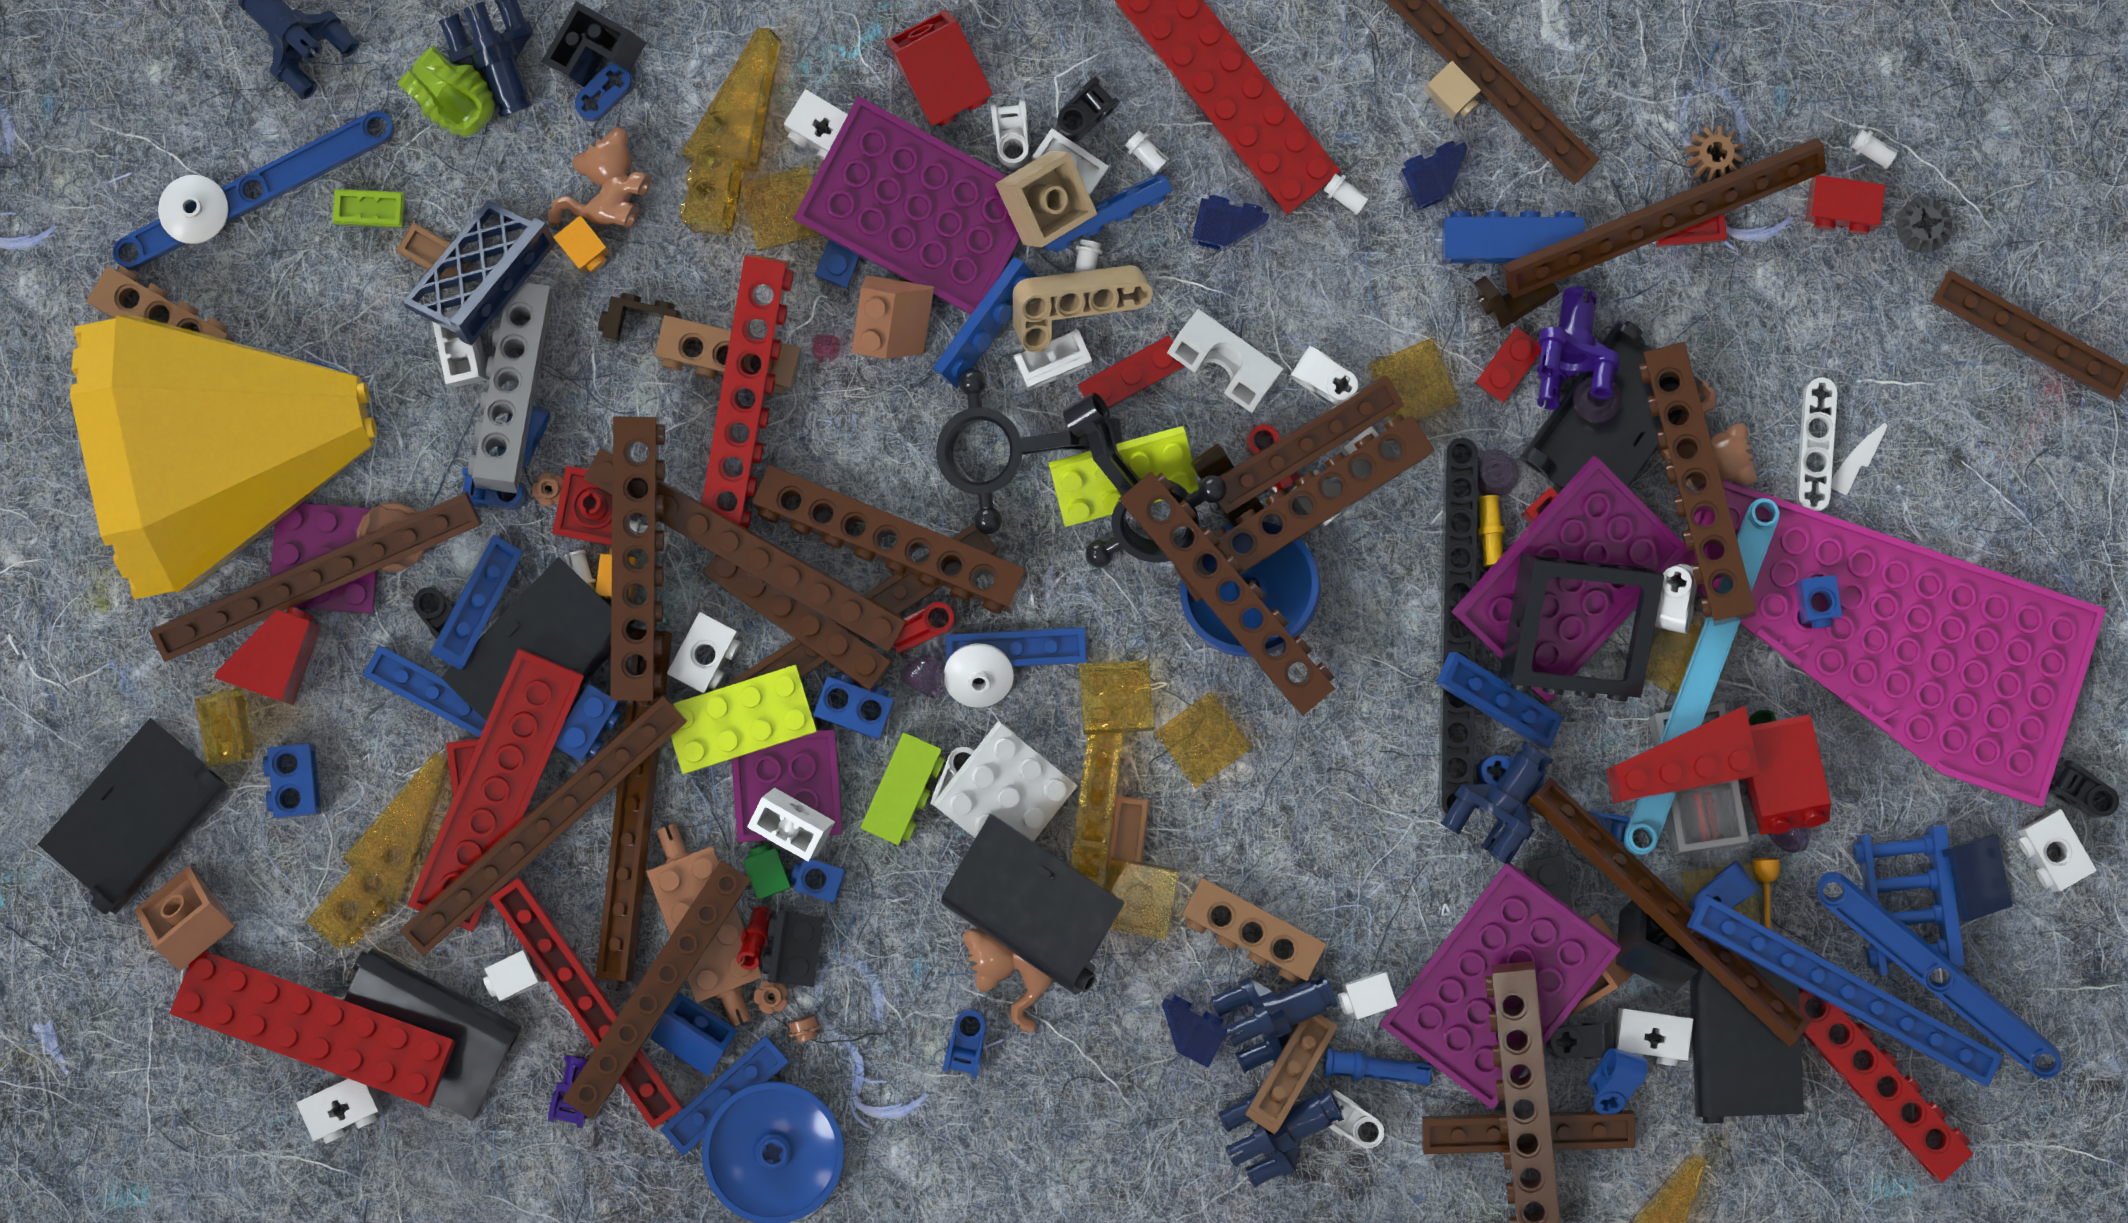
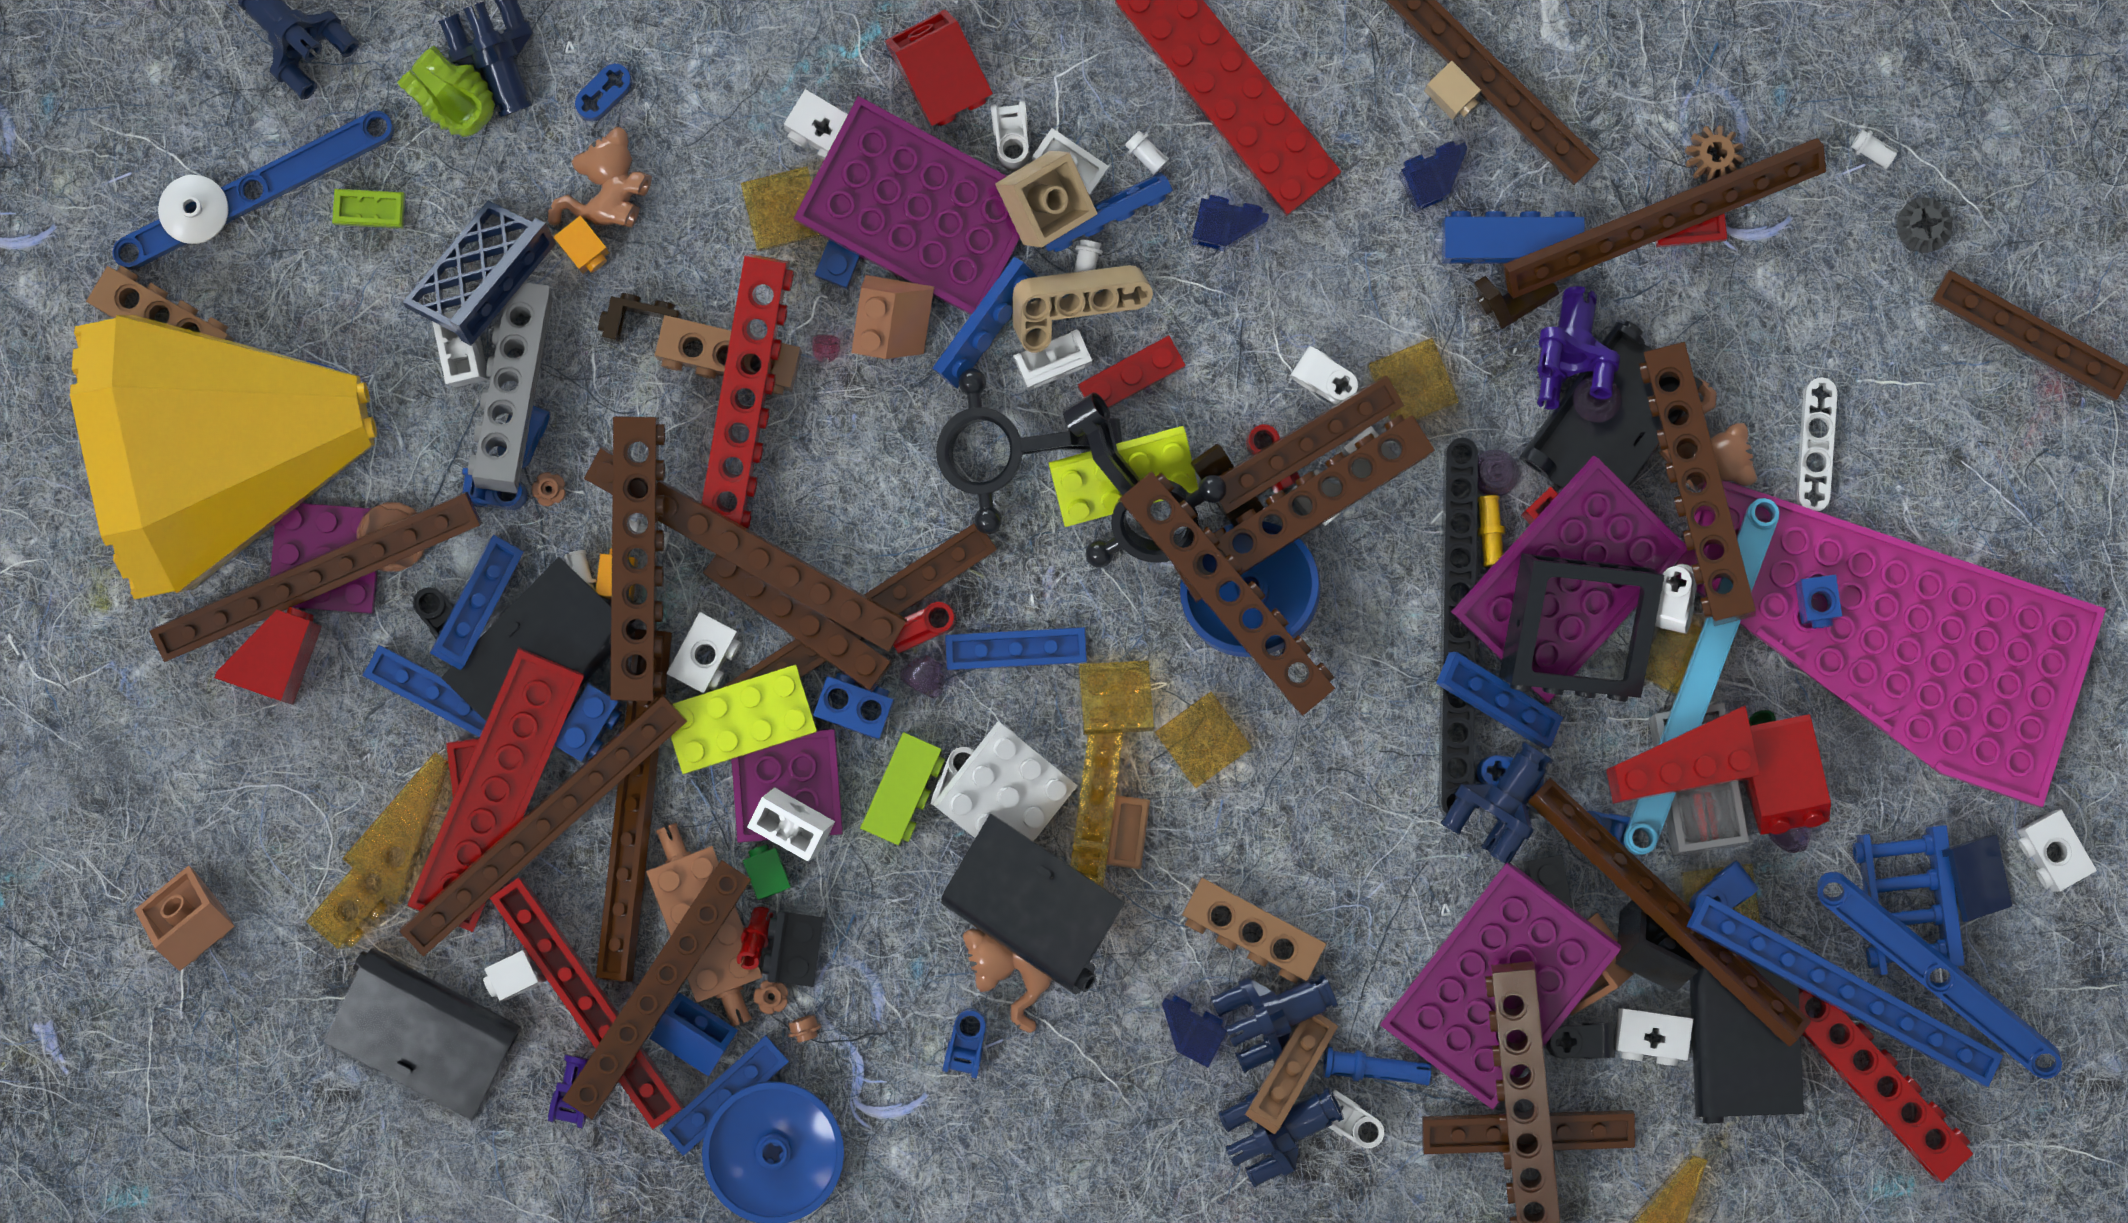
black door [37,718,229,915] -> none
red plate [169,951,456,1108] -> none
clear yellow plate [195,688,254,767] -> none
blue brick [263,743,322,819] -> none
white brick [296,1079,383,1144] -> none
medium nougat tile [396,222,472,287] -> none
black brick [541,1,646,87] -> none
red plate [552,466,612,546] -> none
clear yellow brick [680,27,782,236] -> none
reddish brown brick [752,465,1028,615] -> none
blue brick [790,859,846,903] -> none
white dish [944,643,1014,708] -> none
black piece [1056,77,1120,142] -> none
clear yellow plate [1104,856,1180,940] -> none
white arch [1167,309,1283,413] -> none
white pin [1324,173,1369,215] -> none
white brick [1338,972,1397,1020] -> none
red plate [1475,326,1541,404] -> none
blue piece [1588,1048,1648,1115] -> none
light orange hinge [1752,858,1781,930] -> none
red brick [1805,175,1885,235] -> none
white sticker [1831,423,1887,495] -> none
black piece [2048,760,2119,818] -> none

